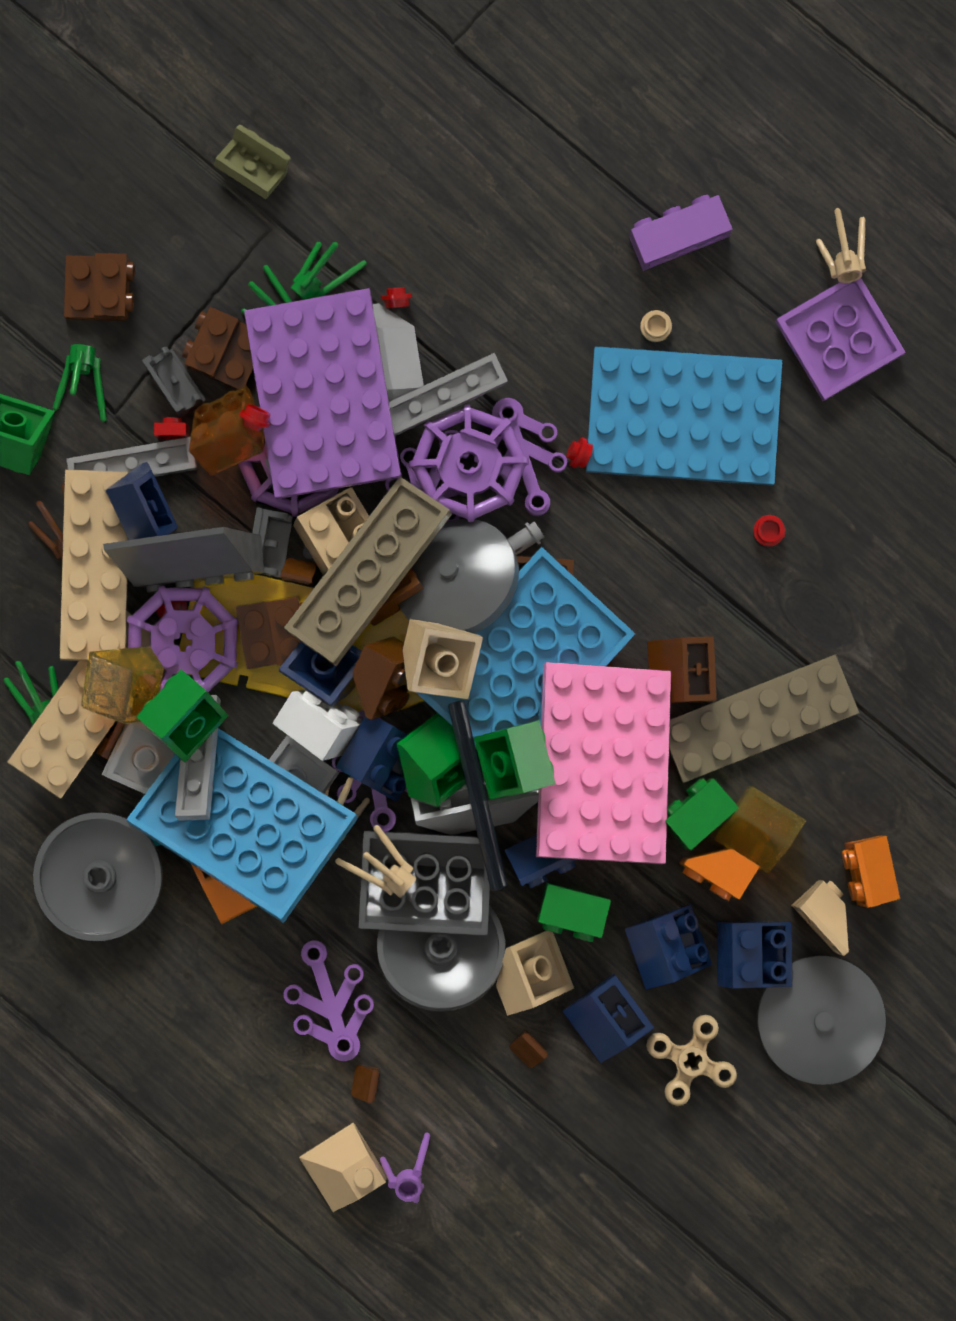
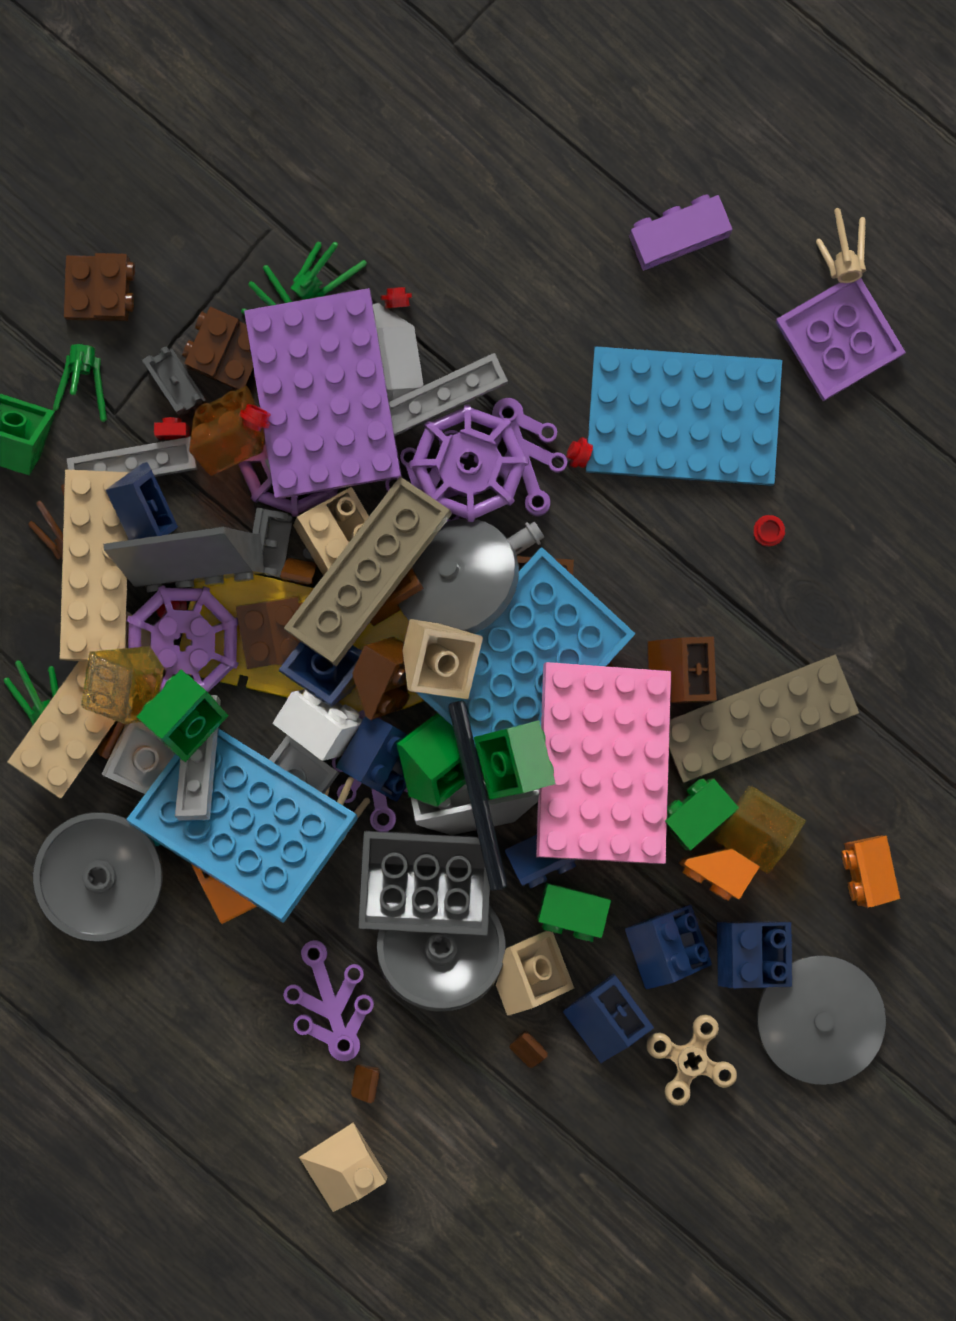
olive bracket [214,125,291,199] -> none
tan plant [335,825,417,898] -> none
medium lavender plant [380,1133,430,1203] -> none
tan plate [640,310,672,342] -> none
tan slope [791,880,849,956] -> none

